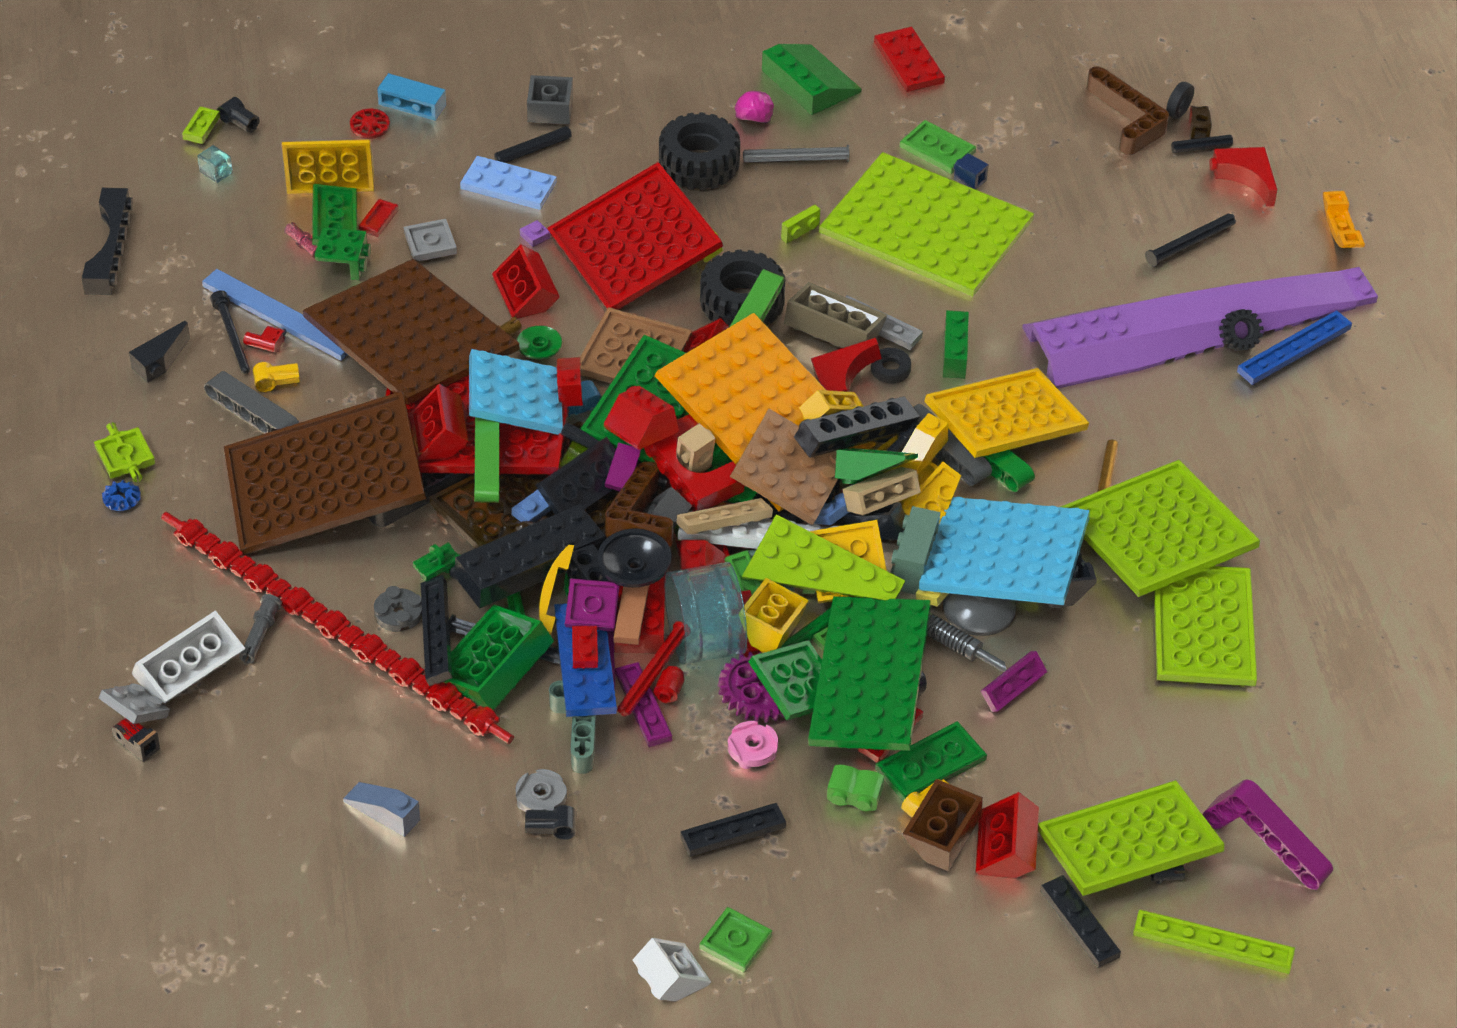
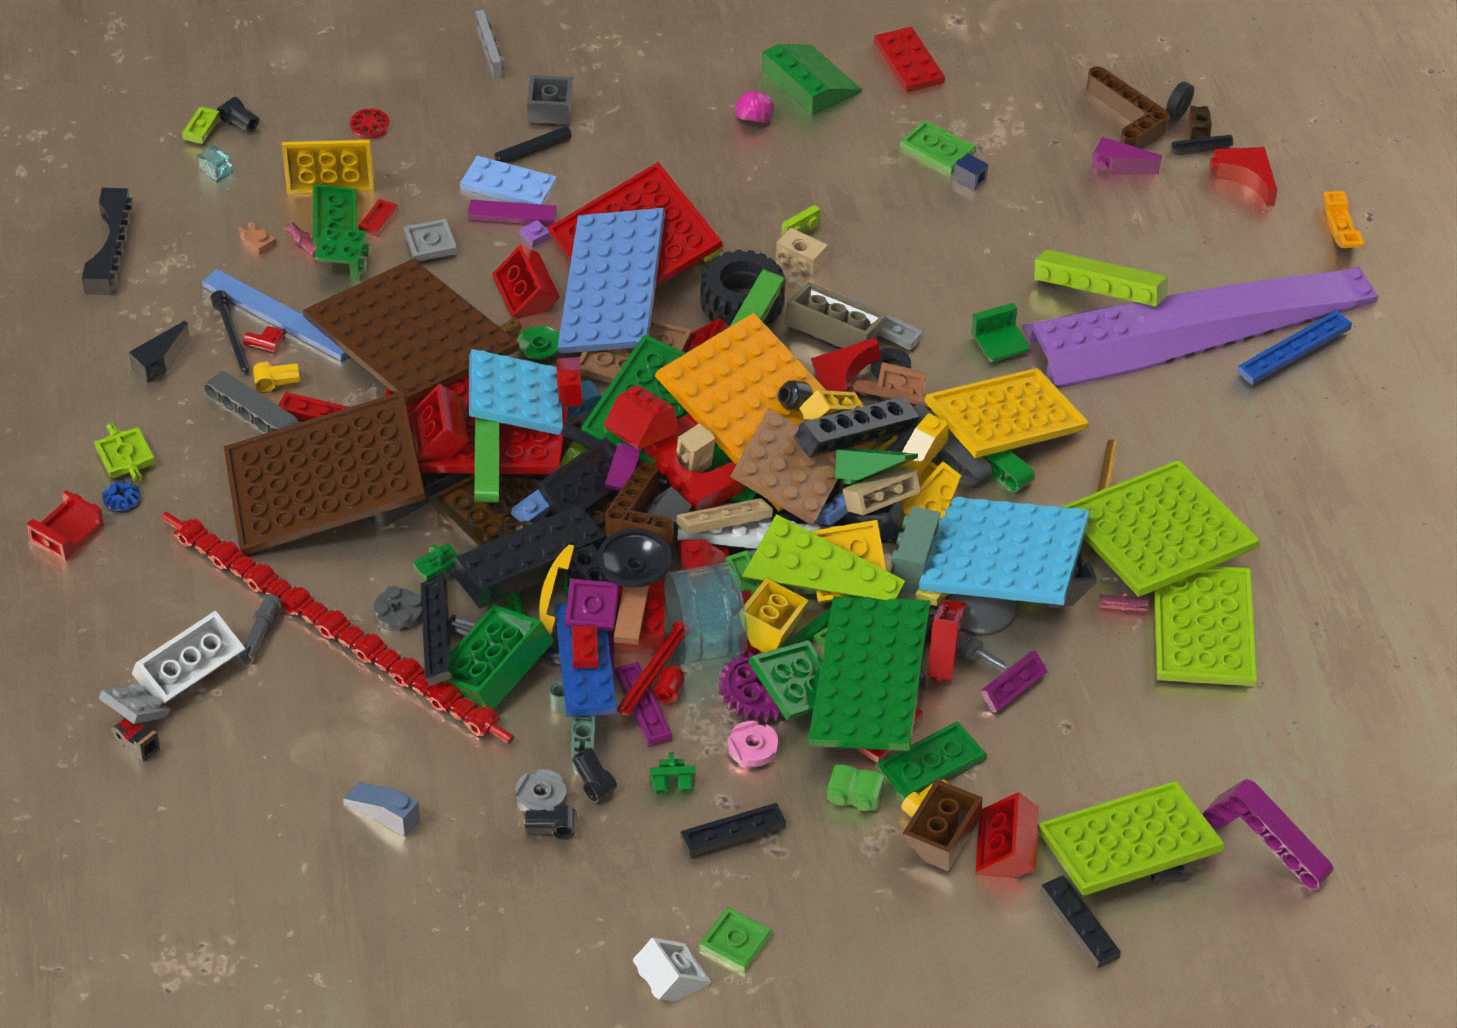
dark azure brick [377,73,446,121] -> none
black tyre [659,112,740,191] -> none
dark grey axle [743,145,849,162] -> none
lime plate [819,152,1034,297] -> none
green brick [943,310,969,379] -> none
lime tile [1133,909,1295,974] -> none
black axle [1145,213,1236,267] -> none
black tyre [1219,309,1264,351] -> none
none -> red panel [26,490,104,561]
none -> nougat plate [239,222,276,255]
none -> red plate [278,392,349,421]
none -> magenta tile [468,200,557,226]
none -> light grey plate [475,10,505,79]
none -> medium blue plate [558,208,665,354]
none -> black piece [571,748,617,803]
none -> green hips [649,752,696,794]
none -> tan brick [776,228,828,276]
none -> black head [778,380,813,411]
none -> nougat bracket [852,363,932,411]
none -> red arch [927,599,967,681]
none -> green bracket [971,303,1030,362]
none -> lime brick [1034,249,1168,307]
none -> magenta slope [1091,137,1162,174]
none -> clear pink pin [1099,593,1149,613]

